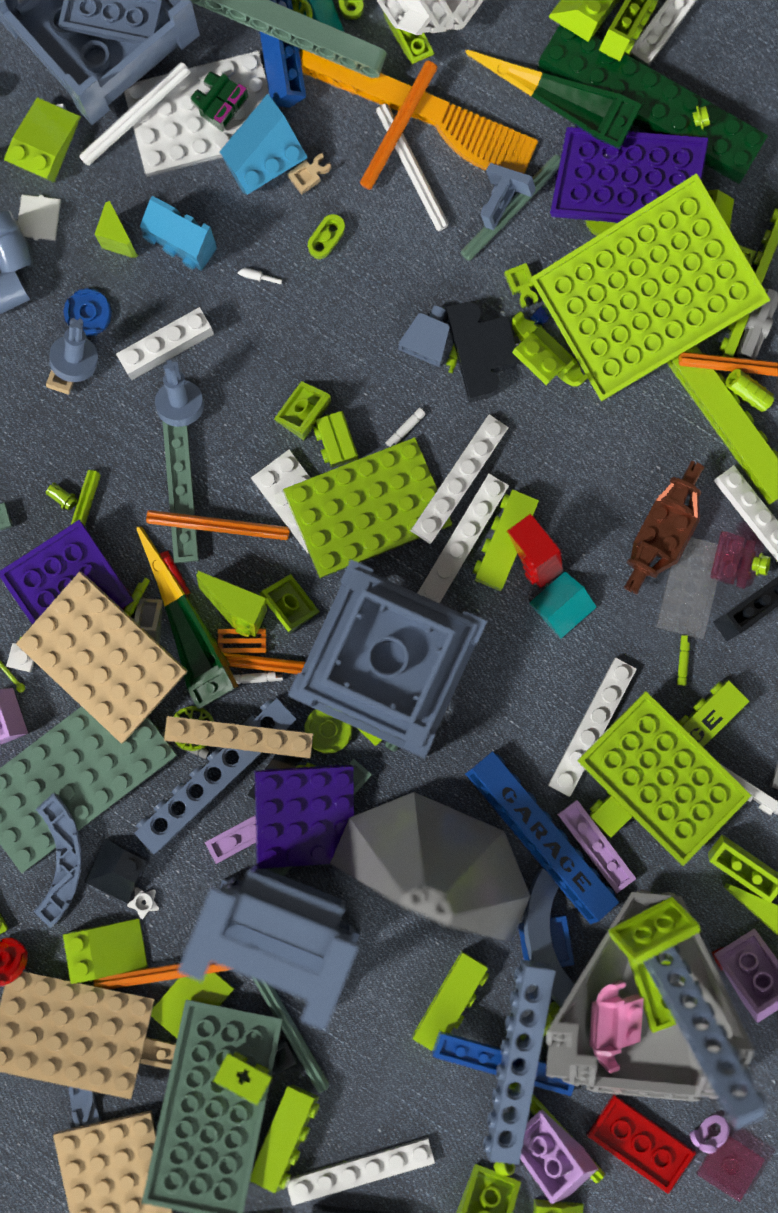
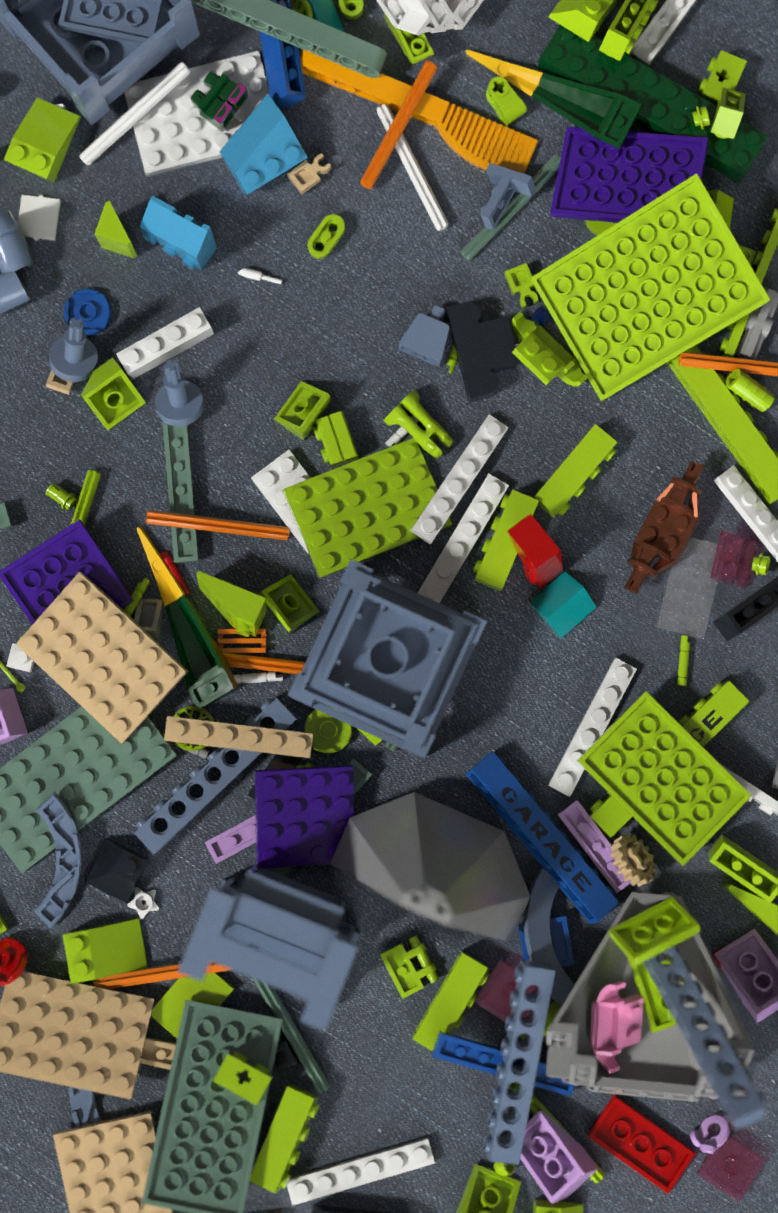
none -> lime slope [81,357,146,431]
none -> lime plate [380,935,439,999]
none -> lime piece [383,389,453,458]
none -> clear pink plate [474,959,536,1022]
none -> lime piece [486,77,527,126]
none -> lime brick [534,424,617,518]
none -> tan gear [610,833,657,887]
none -> lime brick [698,50,747,106]
none -> lime slope [711,87,746,139]

